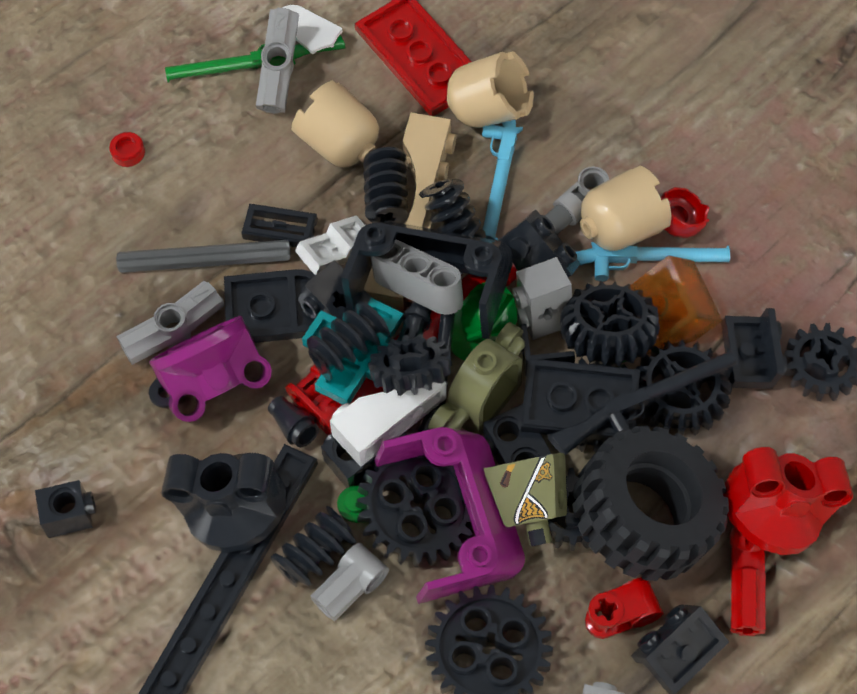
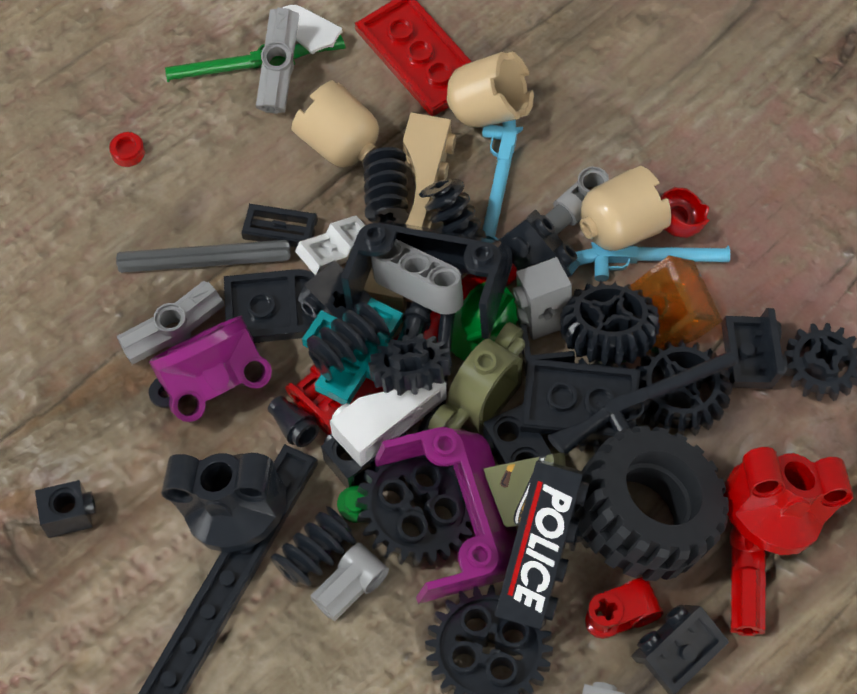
none -> black brick [495,459,590,629]

